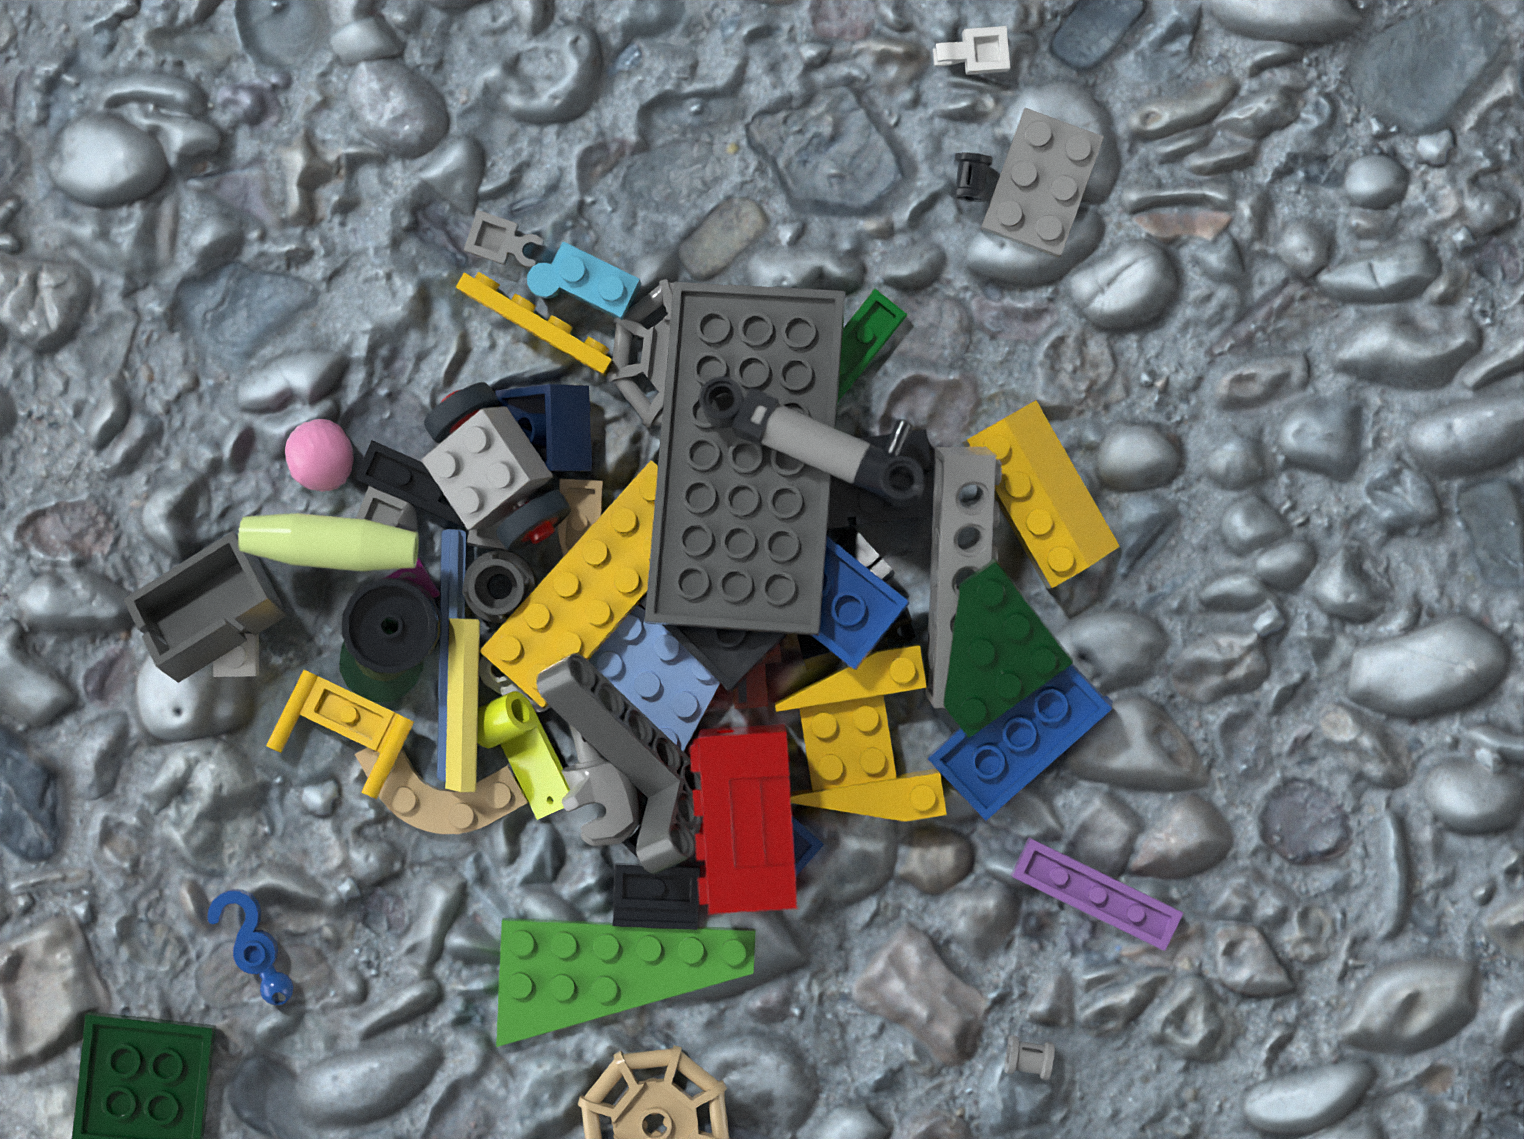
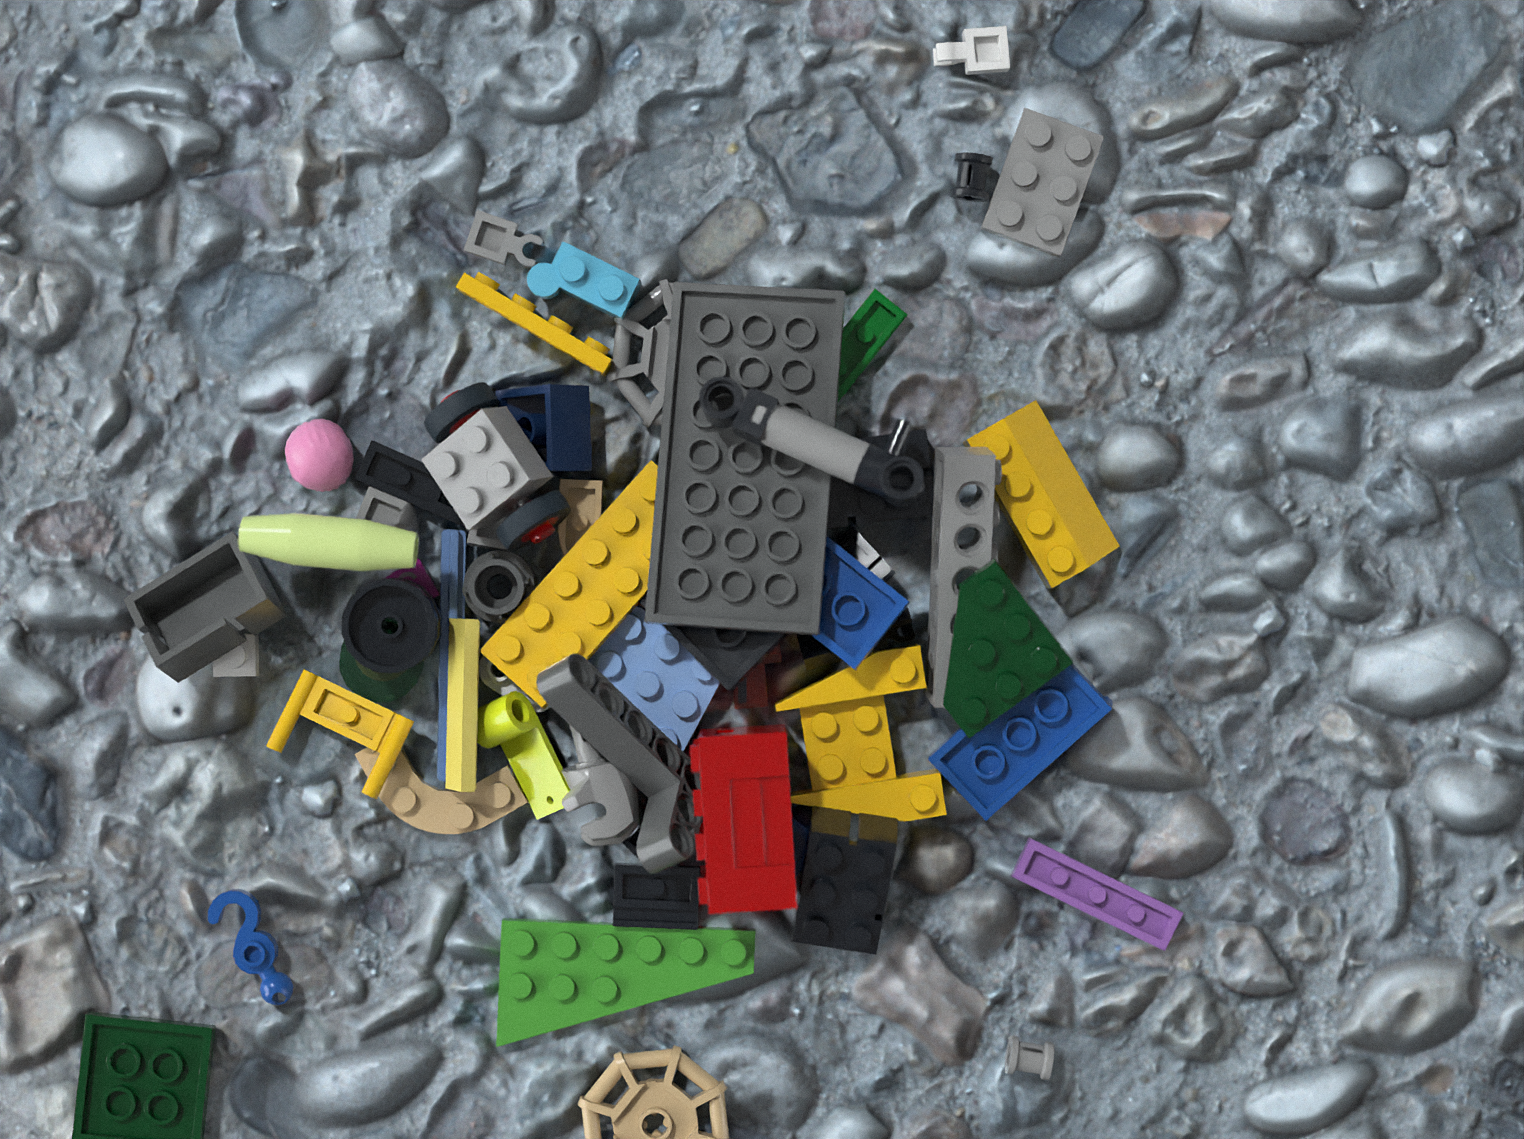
none -> black piece [792,806,898,955]

